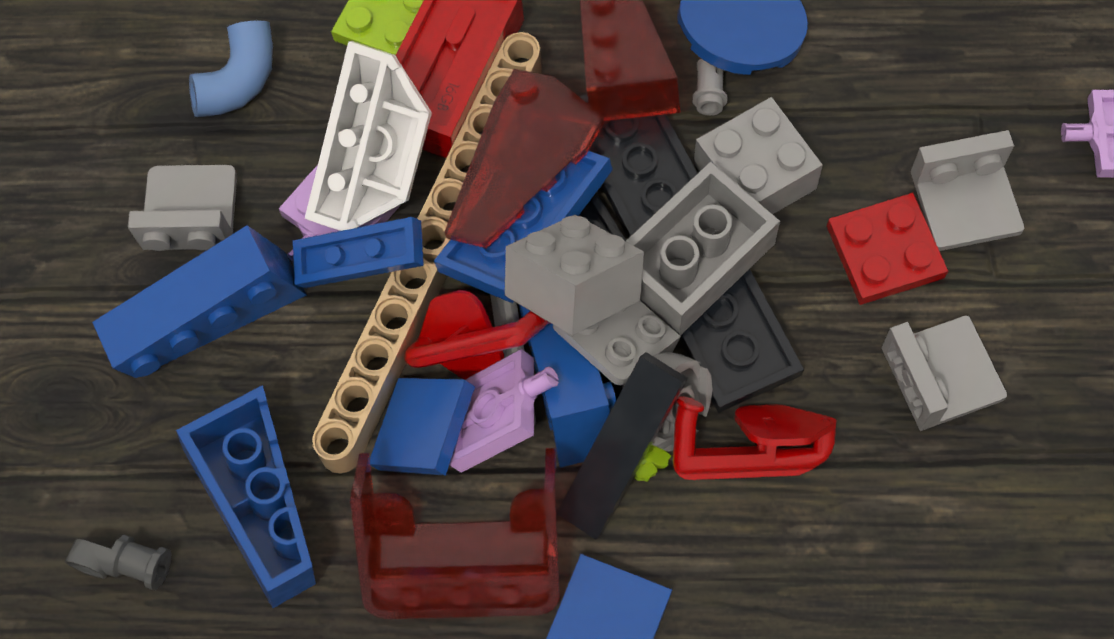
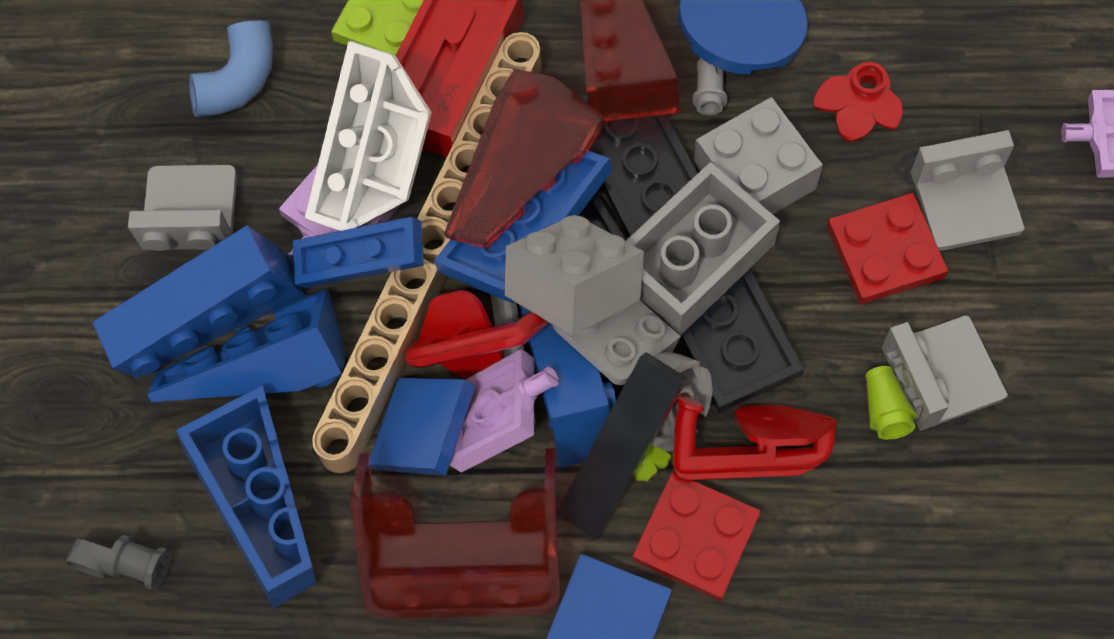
none -> blue wedge [147,288,347,402]
none -> red plate [632,471,761,602]
none -> red plate [813,62,903,142]
none -> lime cone [865,366,917,440]

